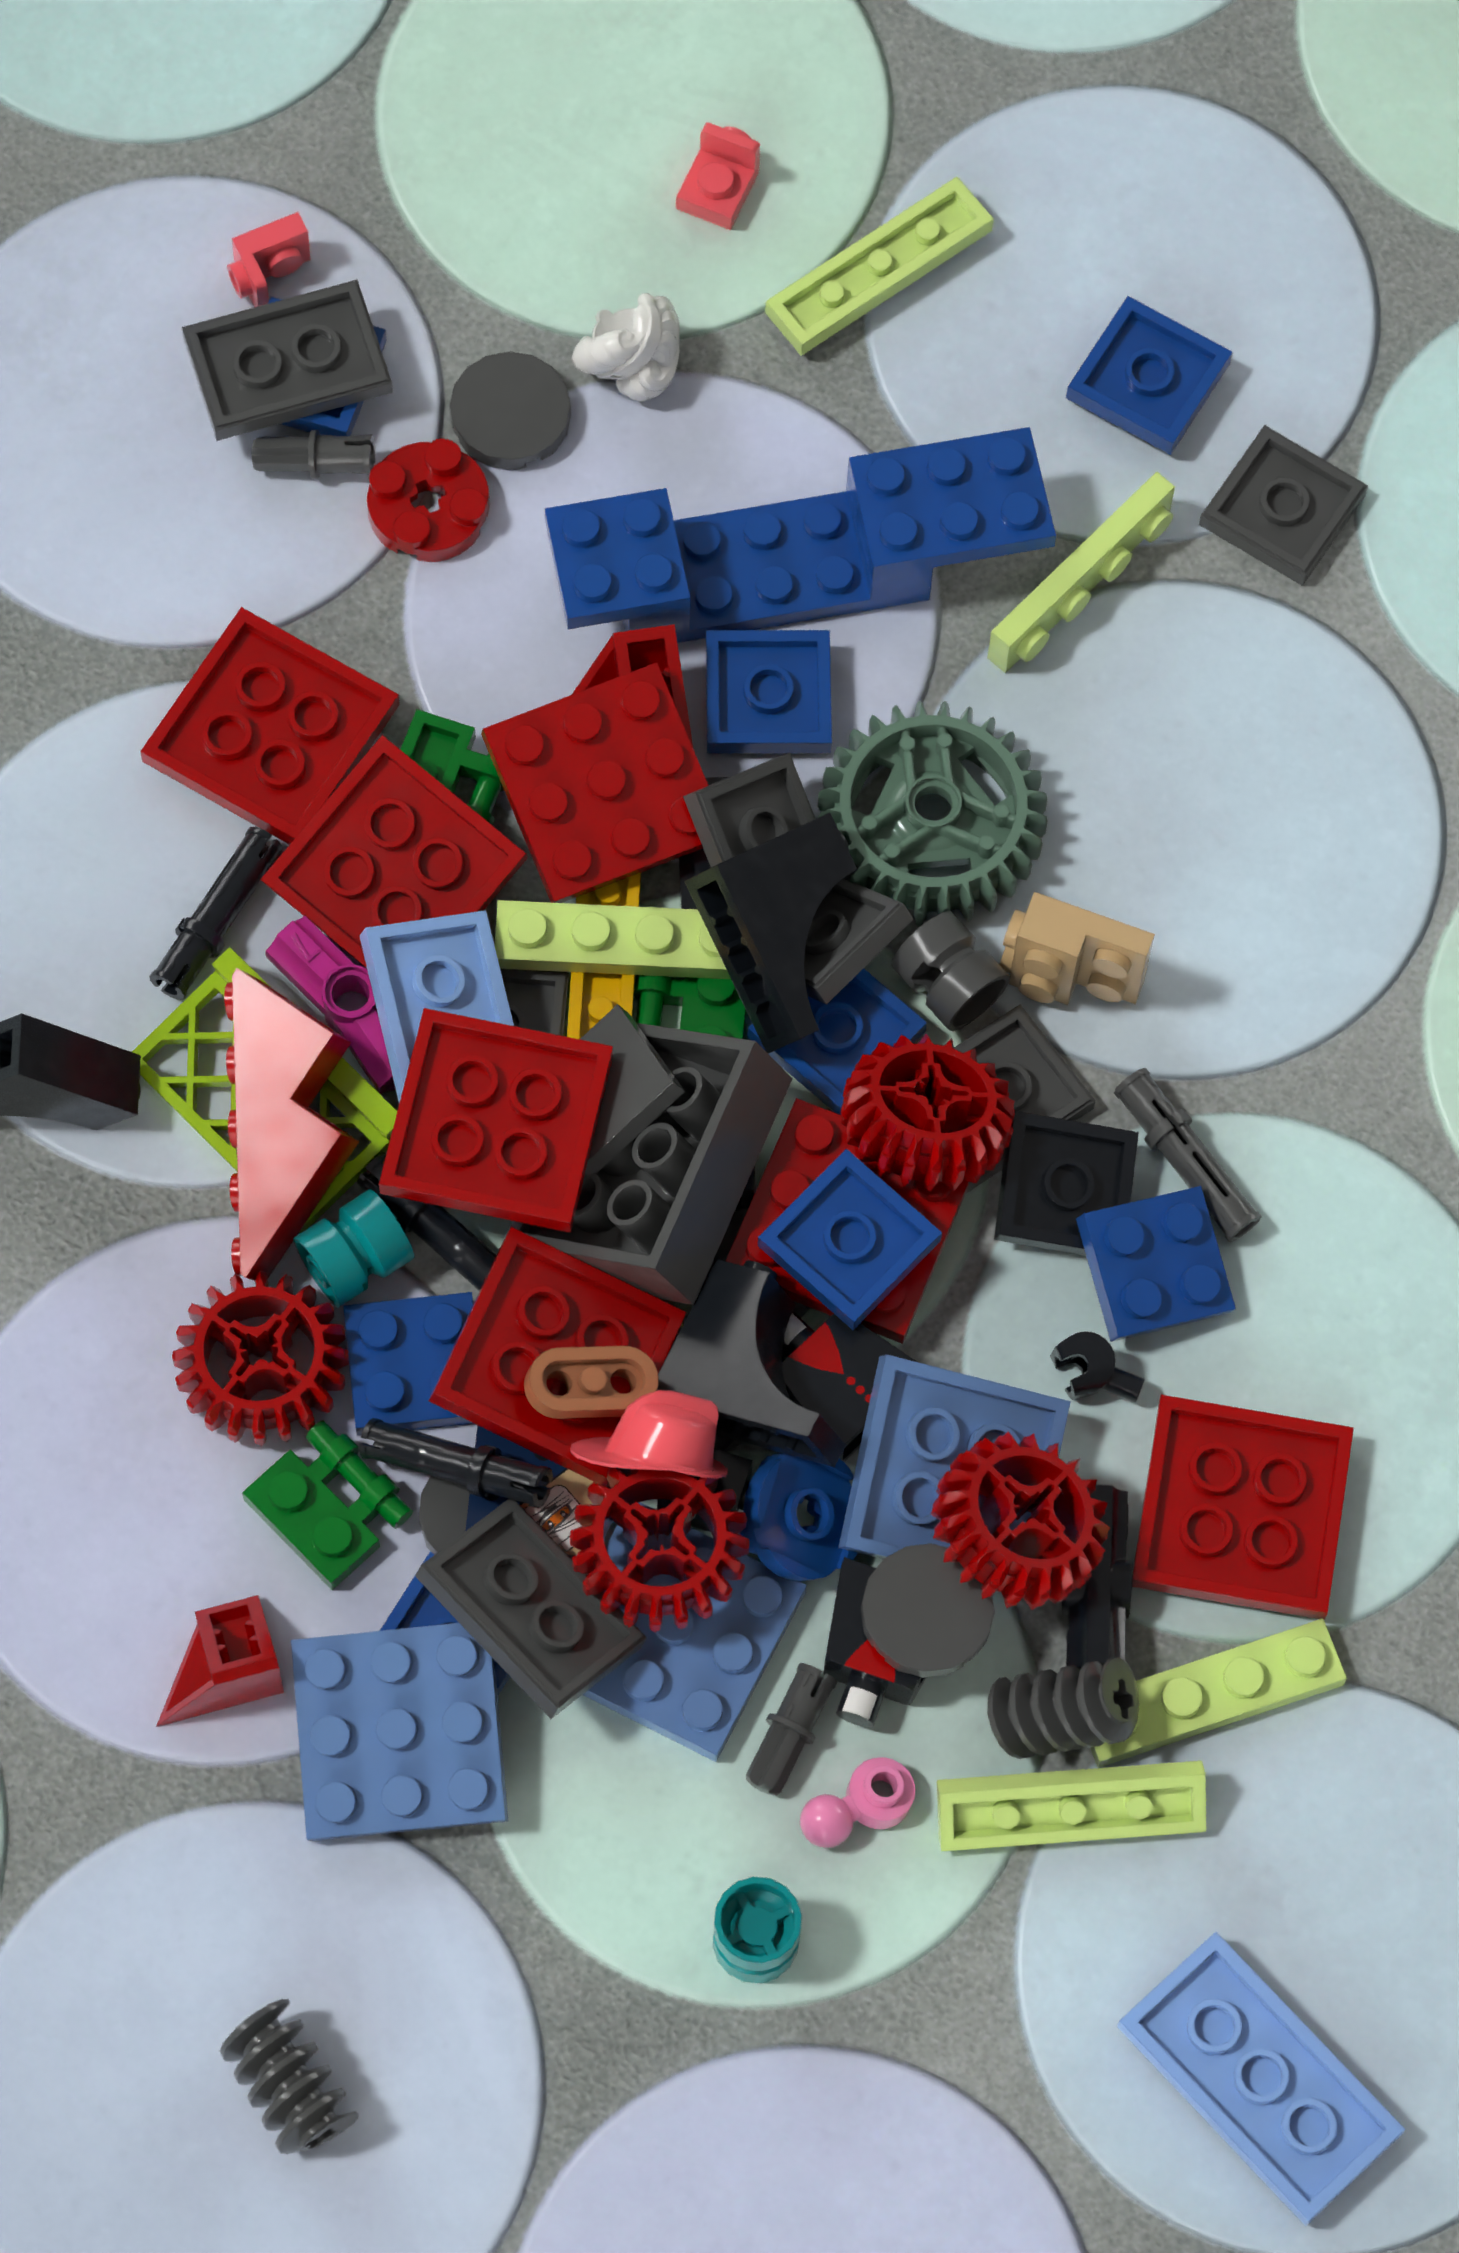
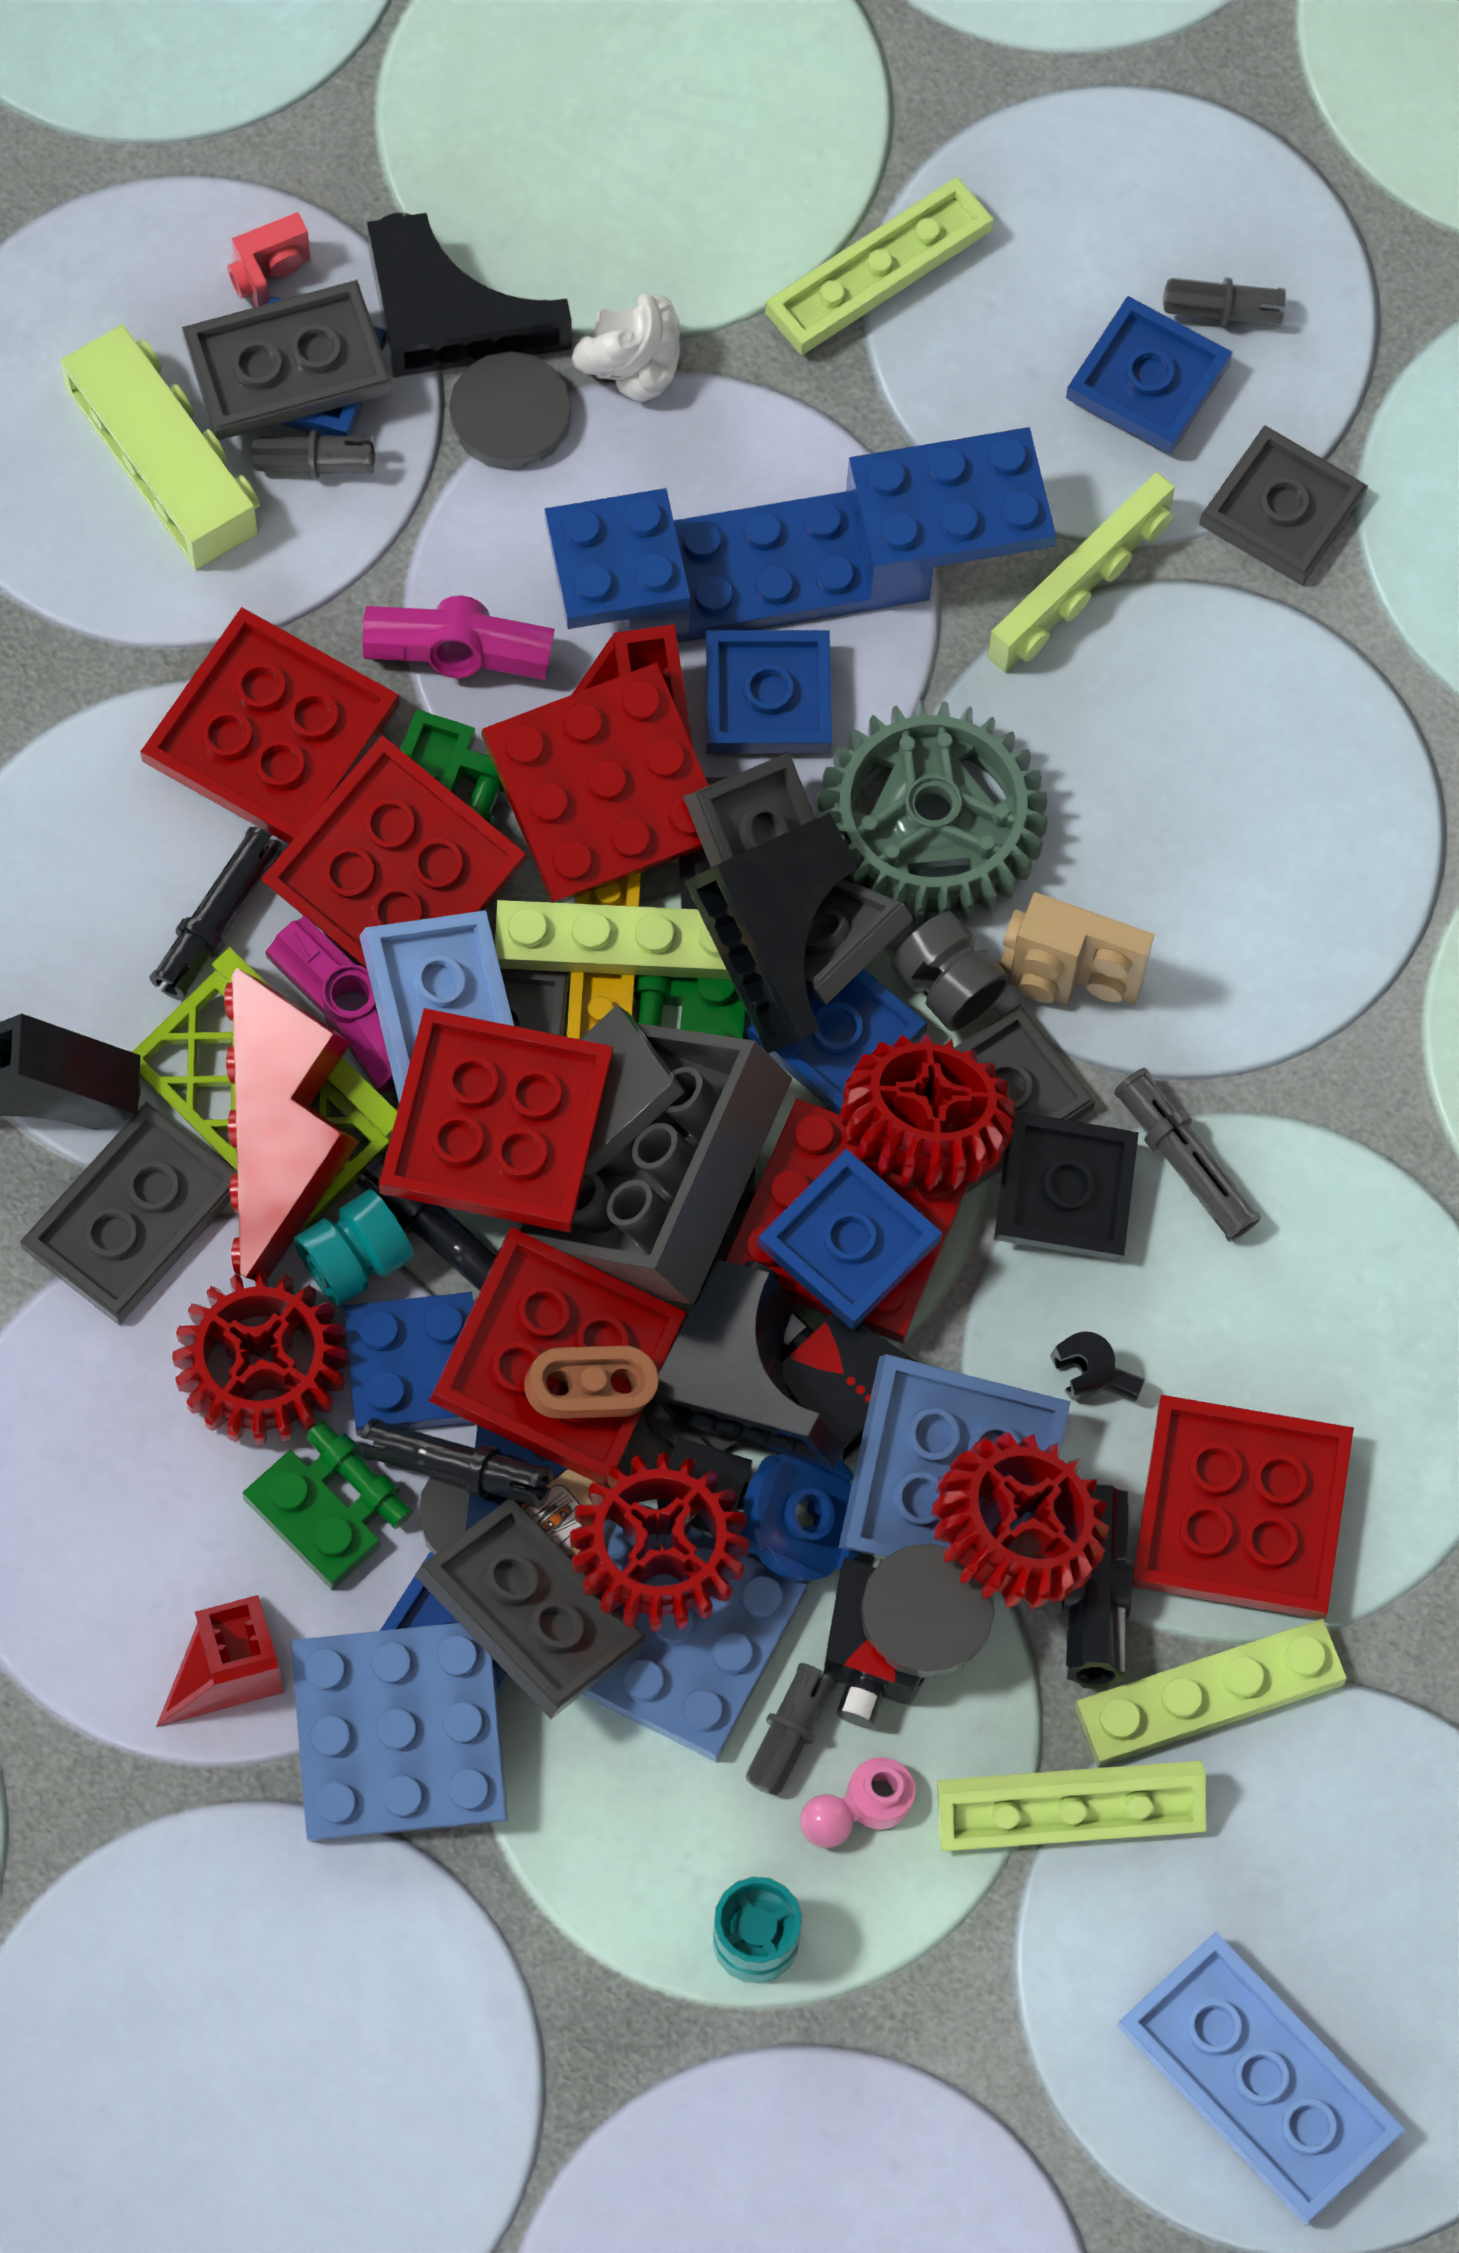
dark grey piece [220,1999,359,2154] -> none
red plate [367,438,490,562] -> none
coral piece [570,1390,727,1478] -> none
coral bracket [676,122,760,230] -> none
dark grey piece [987,1657,1139,1759] -> none
blue plate [1076,1186,1236,1342] -> none
none -> dark grey tile [20,1102,238,1325]
none -> yellowish green brick [60,324,260,570]
none -> dark pink piece [362,595,555,680]
none -> black arch [367,212,572,378]
none -> dark grey axle [1163,277,1286,327]

